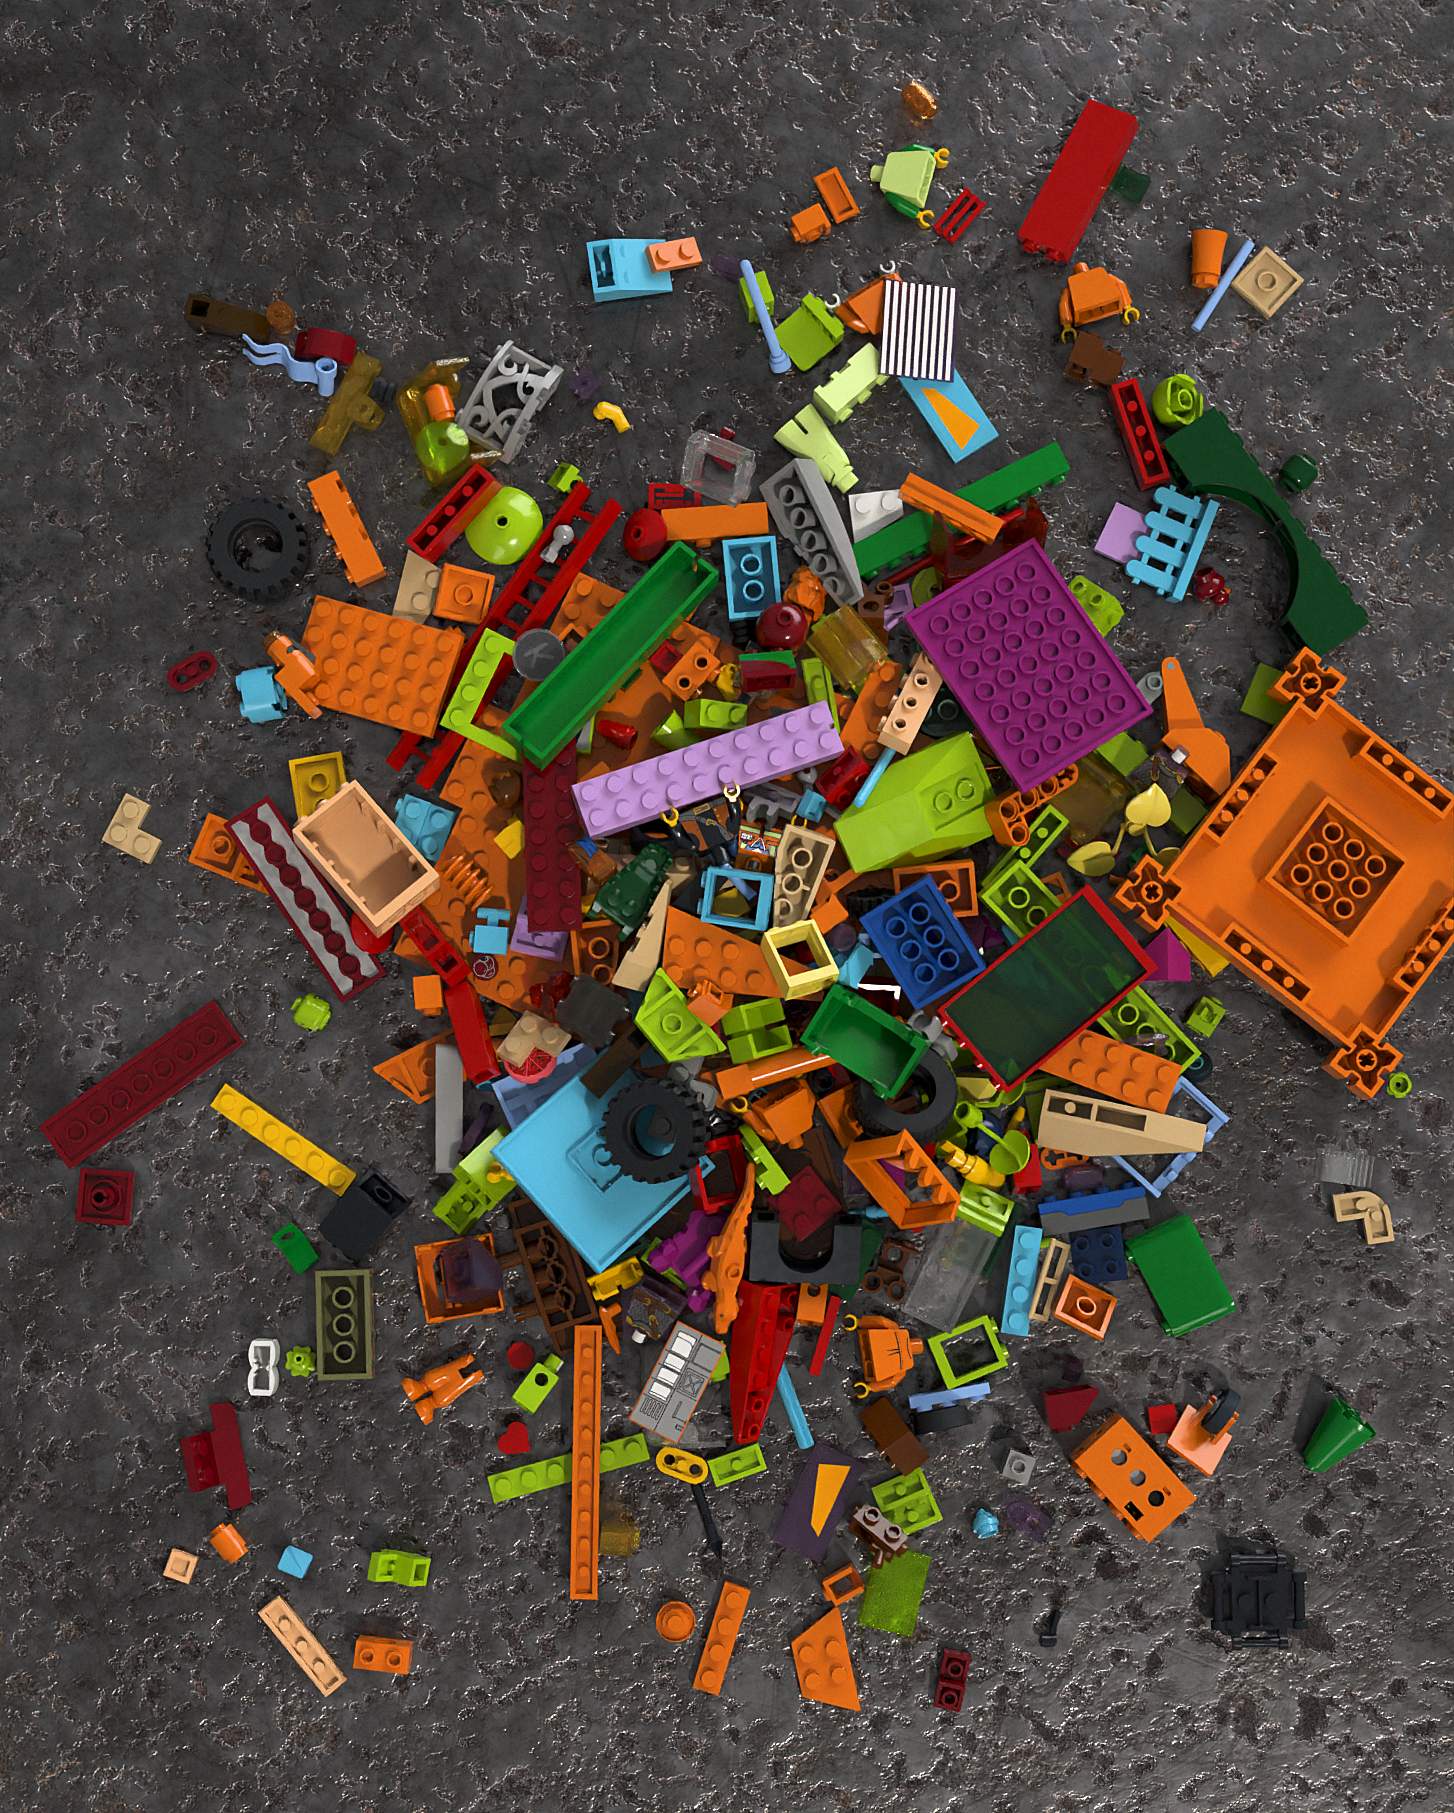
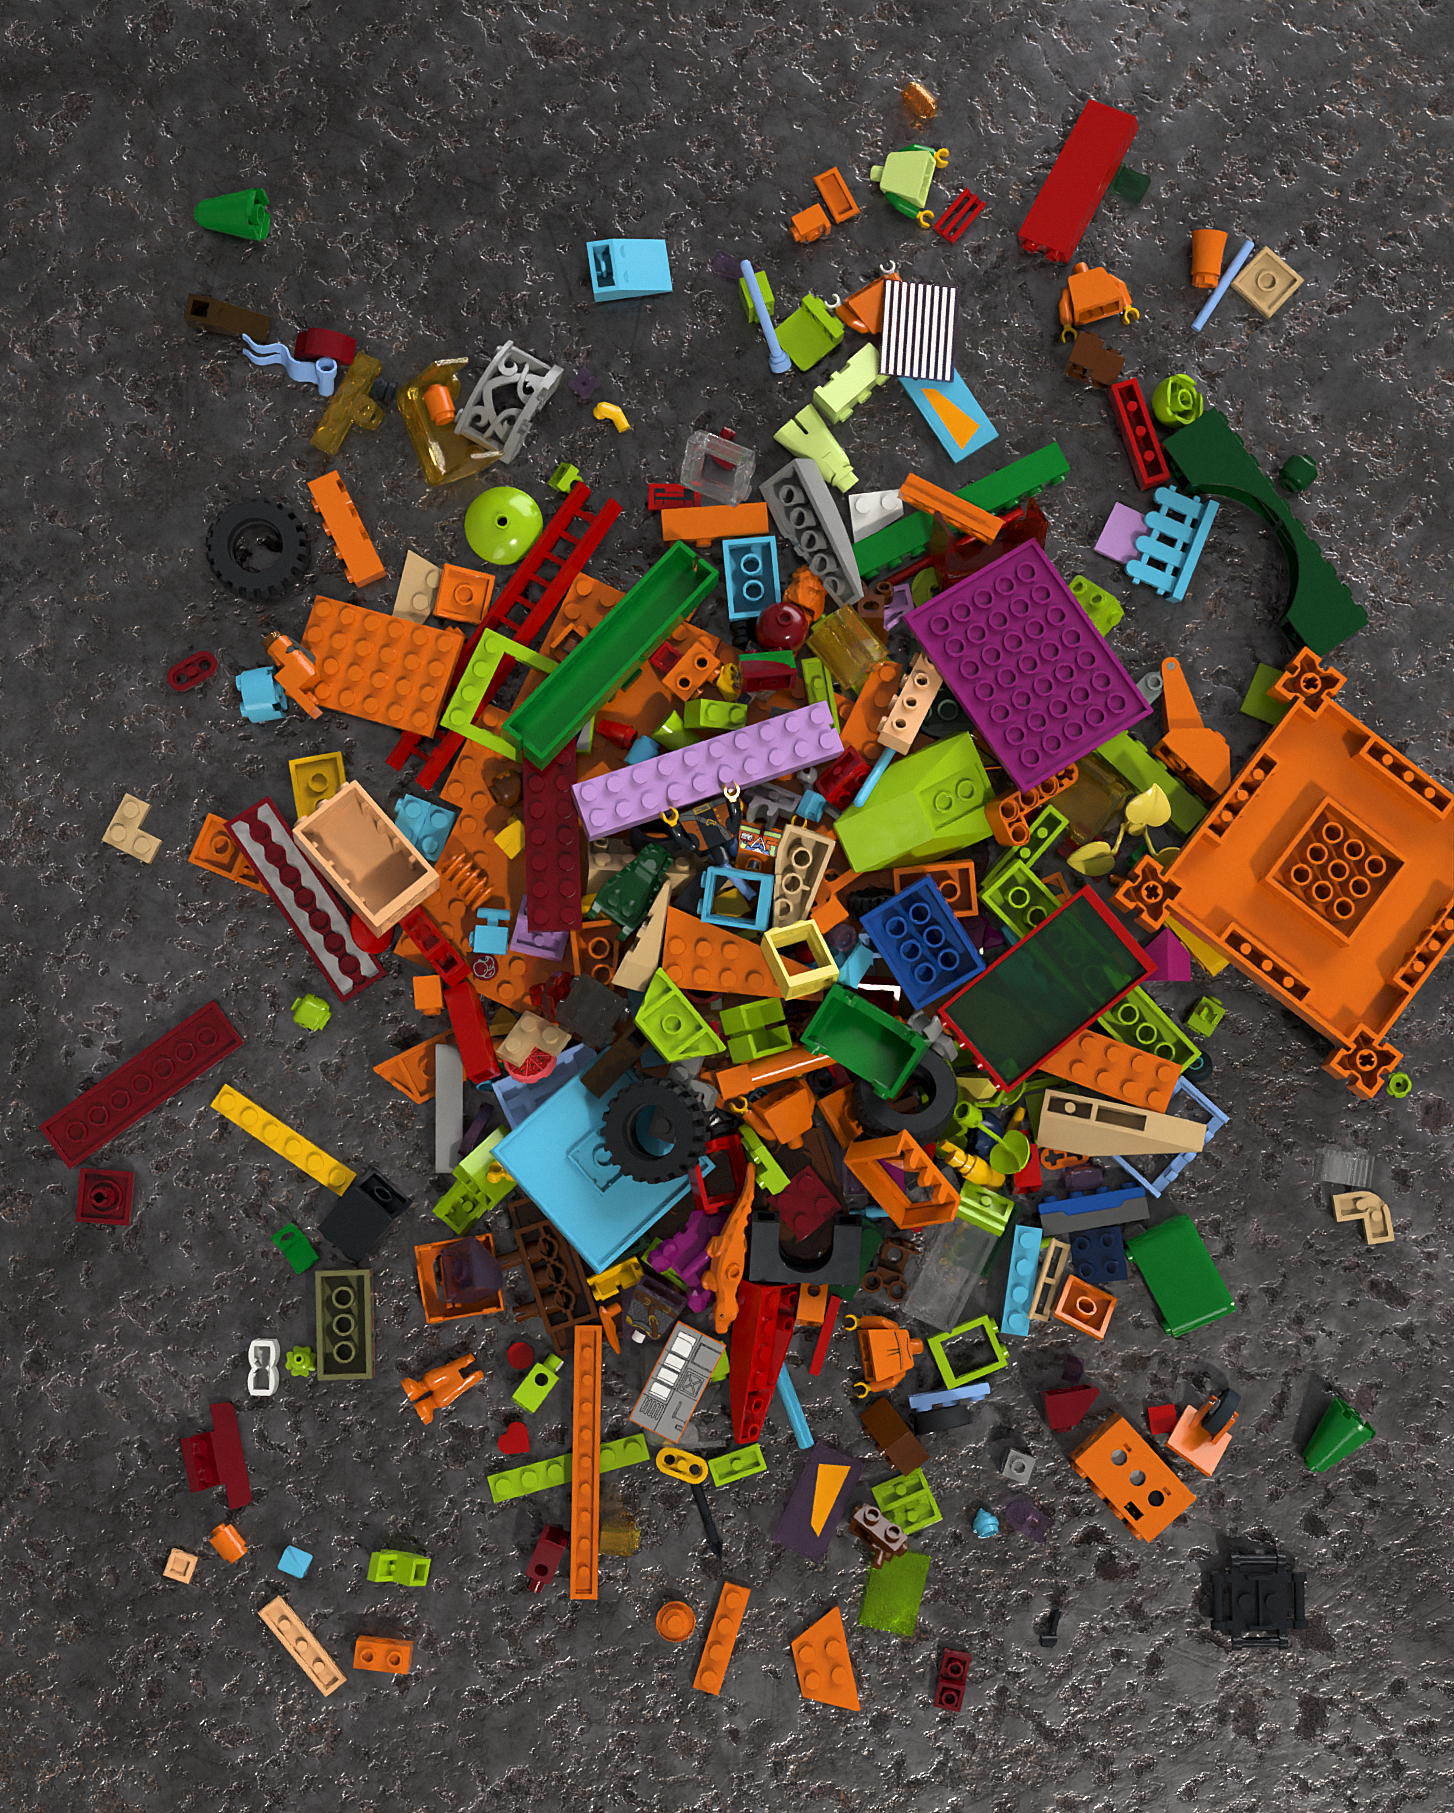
clear orange brick [266,301,296,334] -> none
red brick [405,463,504,564] -> none
clear neon green dish [416,421,469,472] -> none
clear tile [512,628,566,683] -> none
light grey arm [540,525,574,563] -> none
clear orange leg [567,834,617,888] -> none
red dish [623,509,667,562] -> none
plate [645,237,702,274] -> none
orange window [686,979,734,1027] -> none
orange window [821,1561,865,1606] -> none
bar [1119,1033,1169,1056] -> none
torso [1124,745,1190,803] -> none
dark red animal [1193,567,1230,606] -> none
none -> green cone [194,188,271,242]
none -> dark red torso [525,1523,570,1593]
none -> medium azure brick [624,735,660,767]

